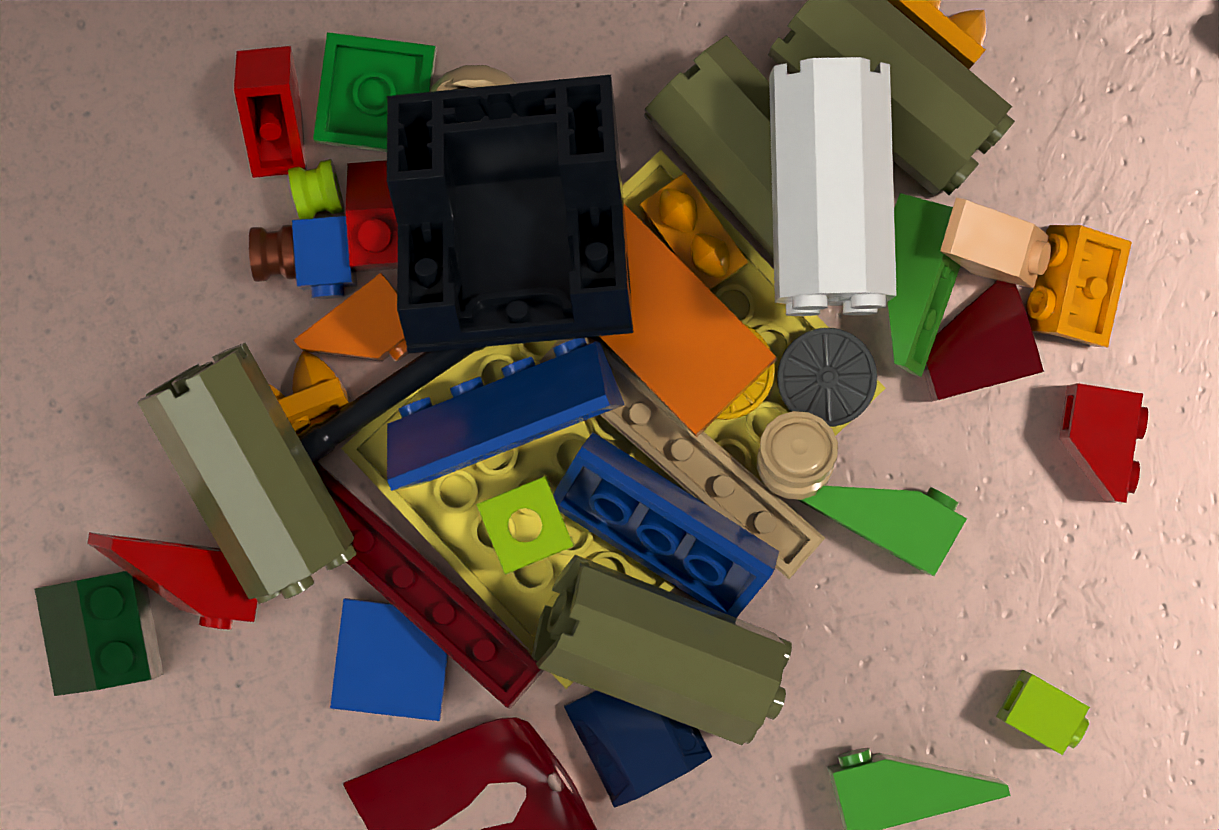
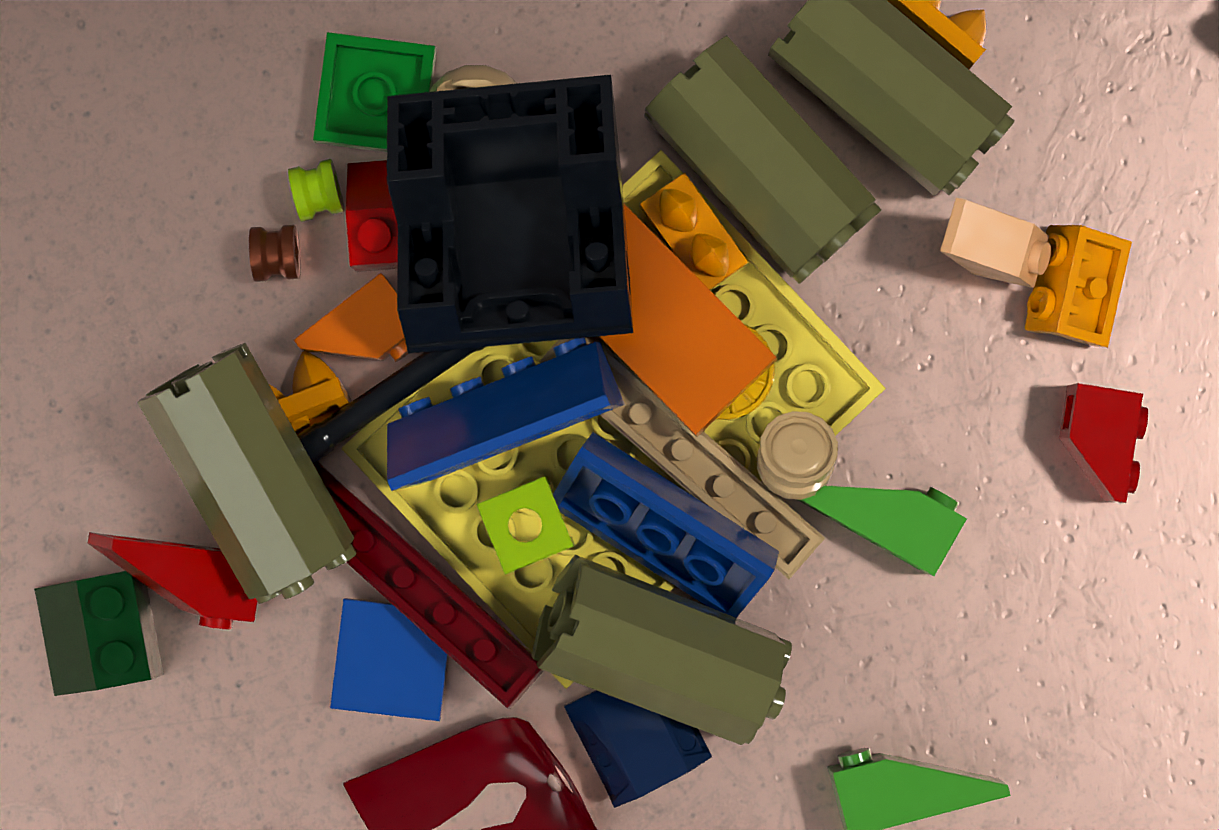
red slope [234,46,307,178] -> none
blue brick [292,216,357,299] -> none
white brick [769,57,896,316] -> none
dark grey wheel [777,328,877,427] -> none
bright green slope [888,193,961,377] -> none
dark red slope [924,280,1044,402] -> none
lime brick [996,670,1090,755] -> none

